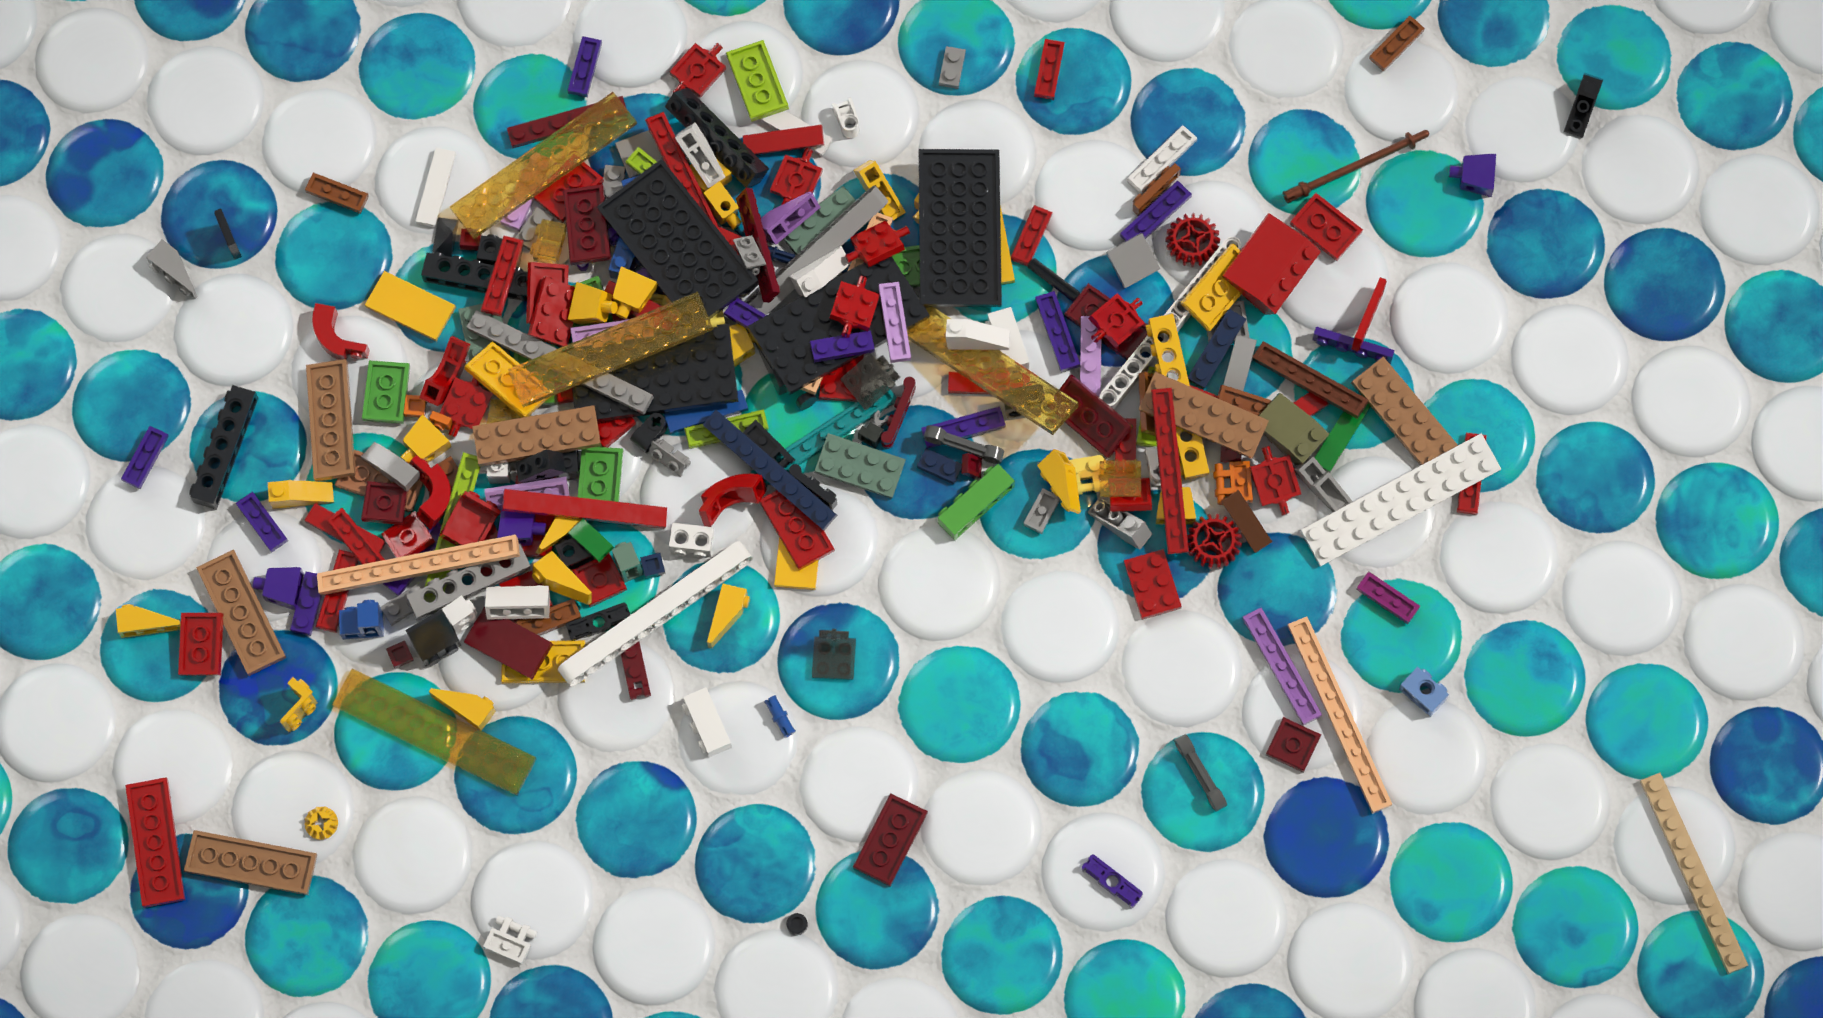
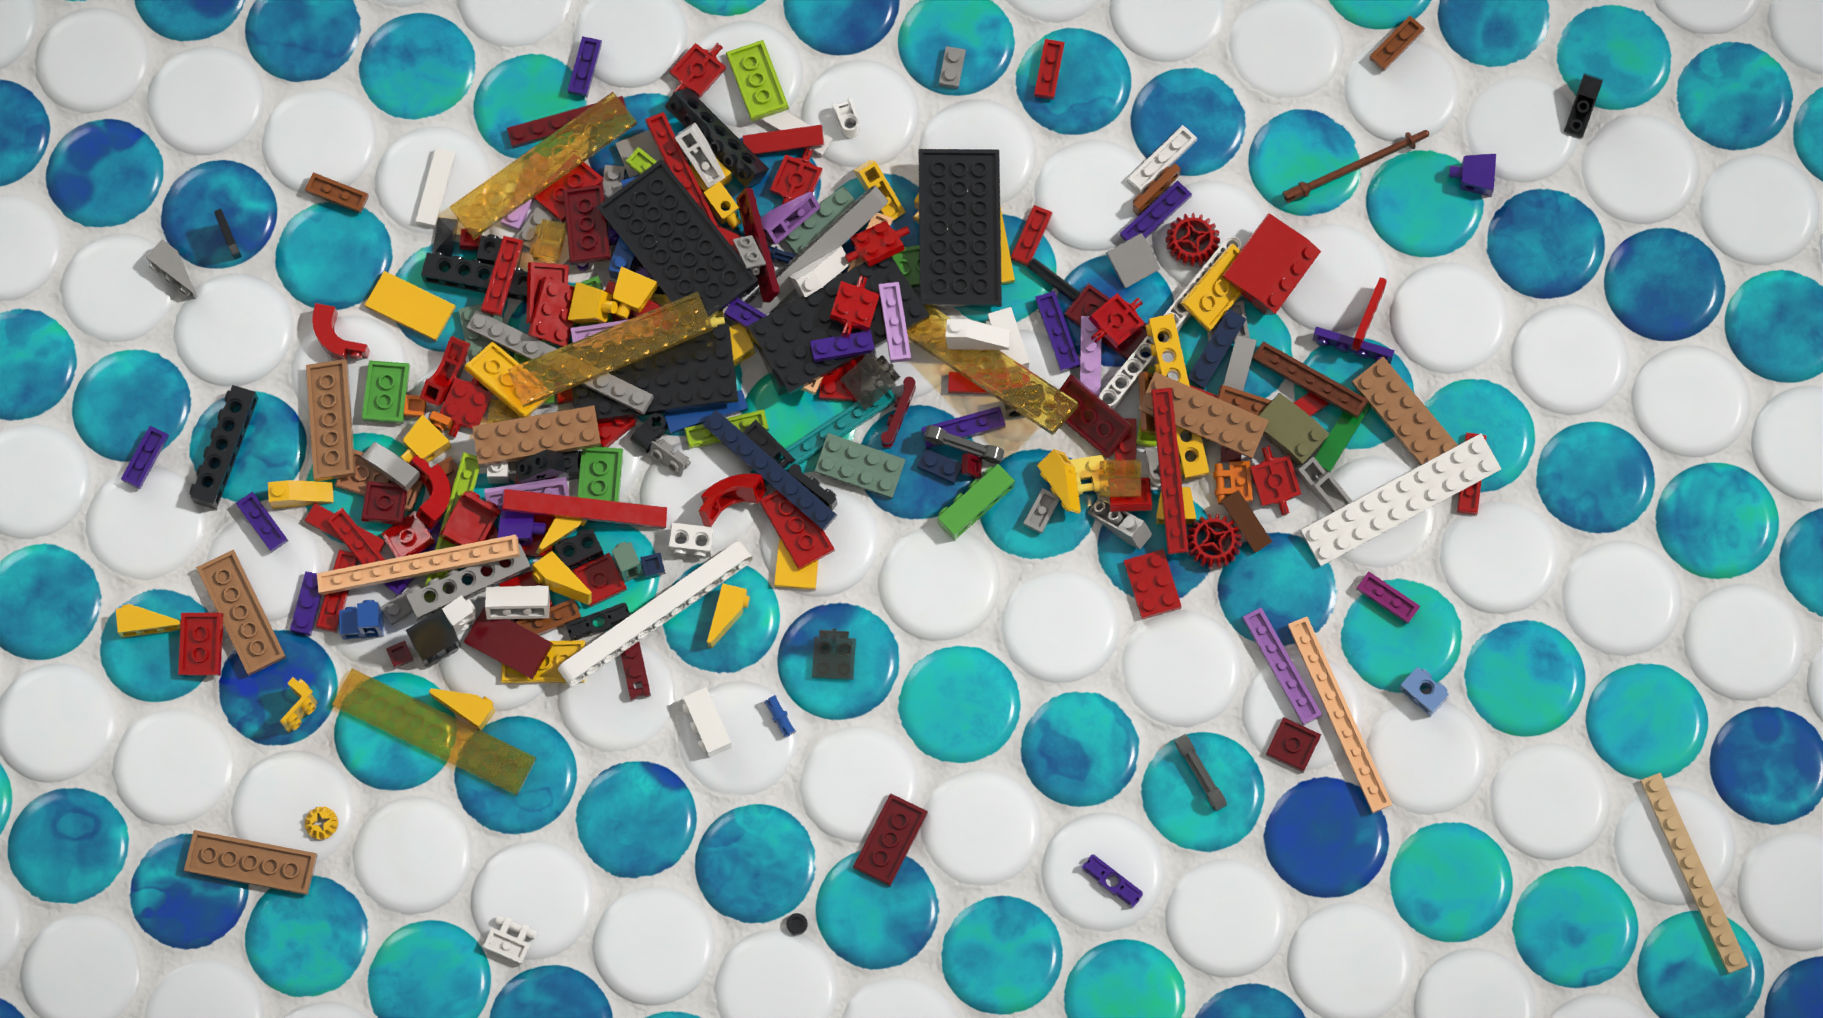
red plate [125,777,185,908] -> none
dark purple torso [253,567,304,610] -> none
green slope [568,519,614,562] -> none
black tile [796,392,817,410] -> none
pearl dark grey piece [858,410,889,449] -> none
red plate [1290,193,1363,261] -> none

